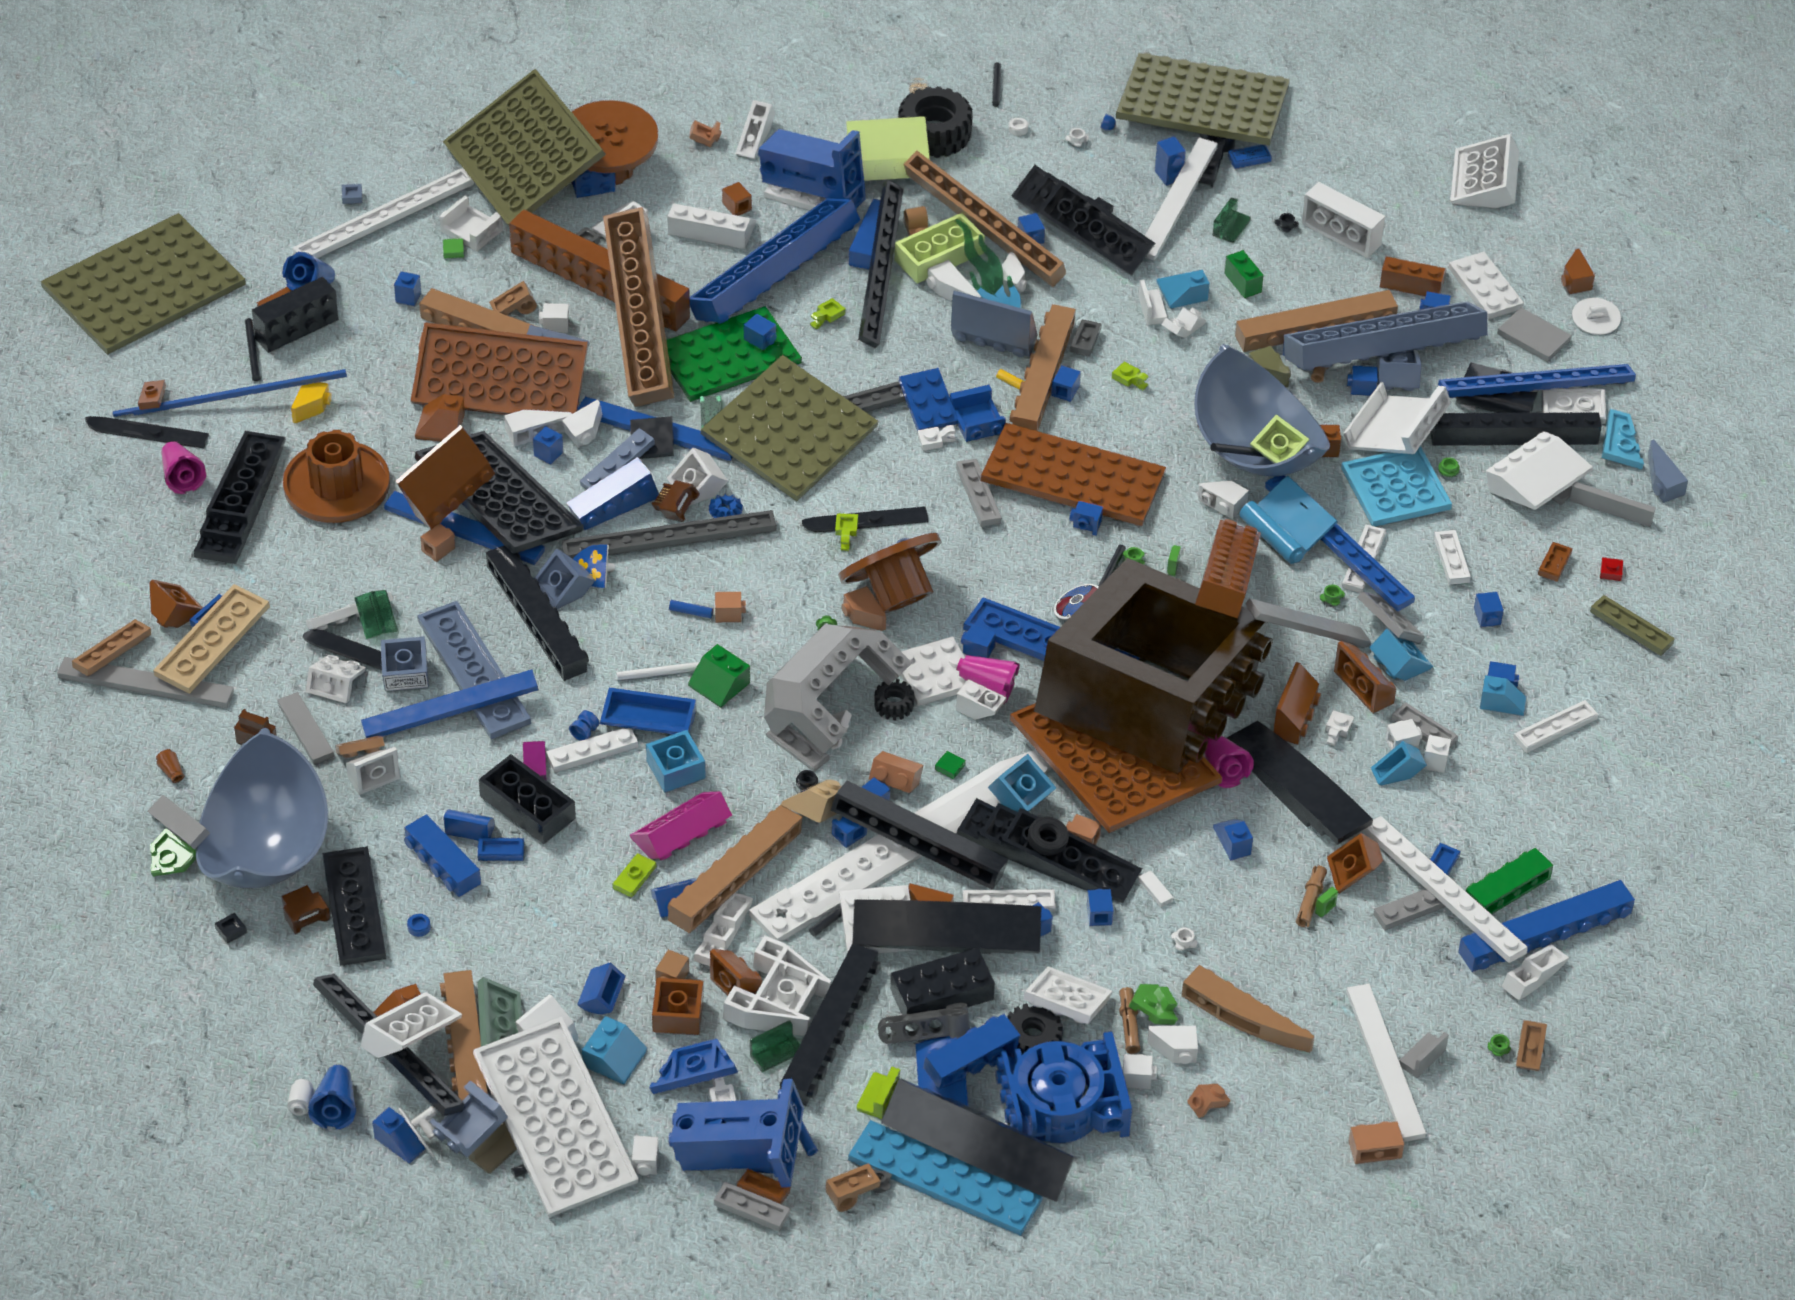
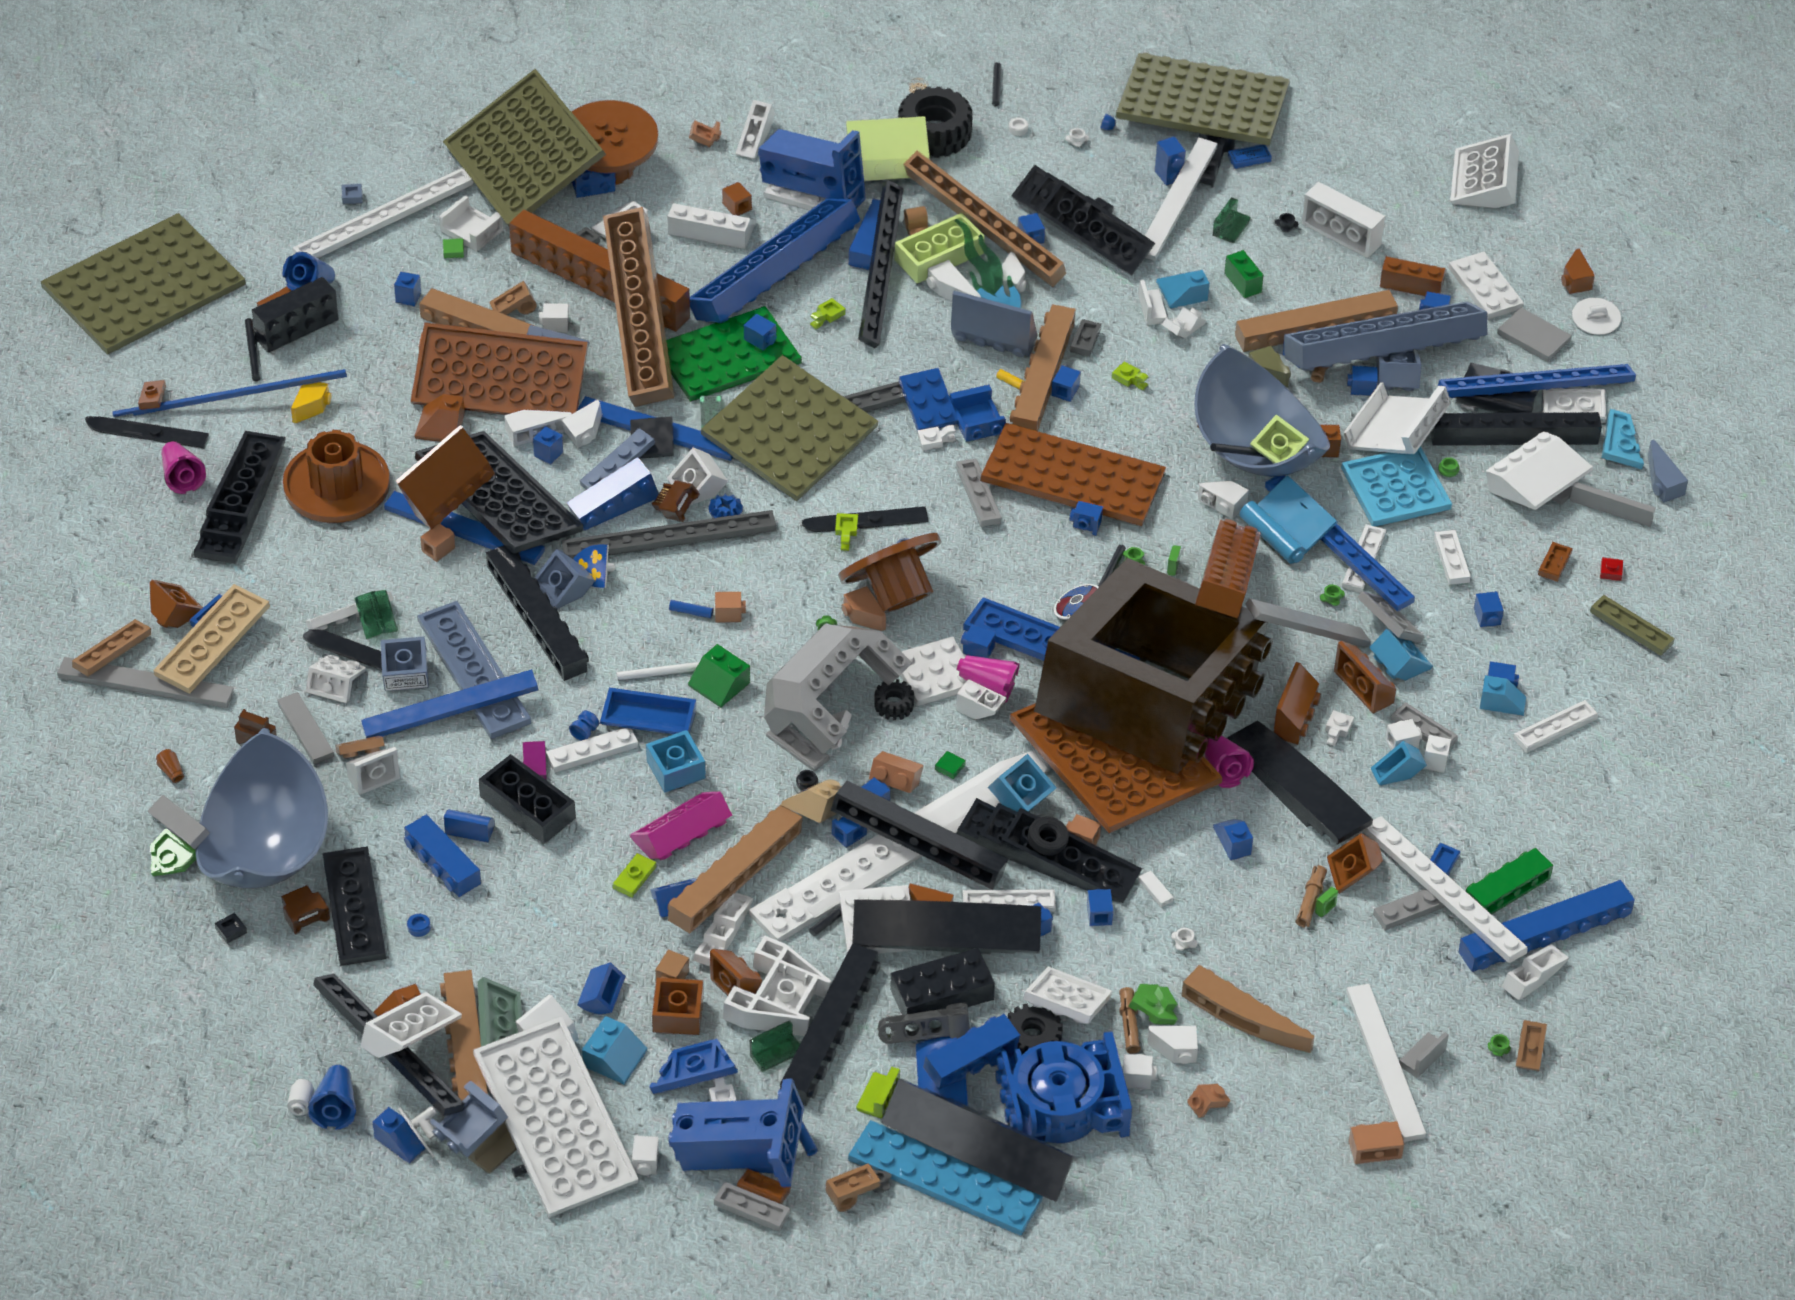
blue tile [477,838,525,861] -> none

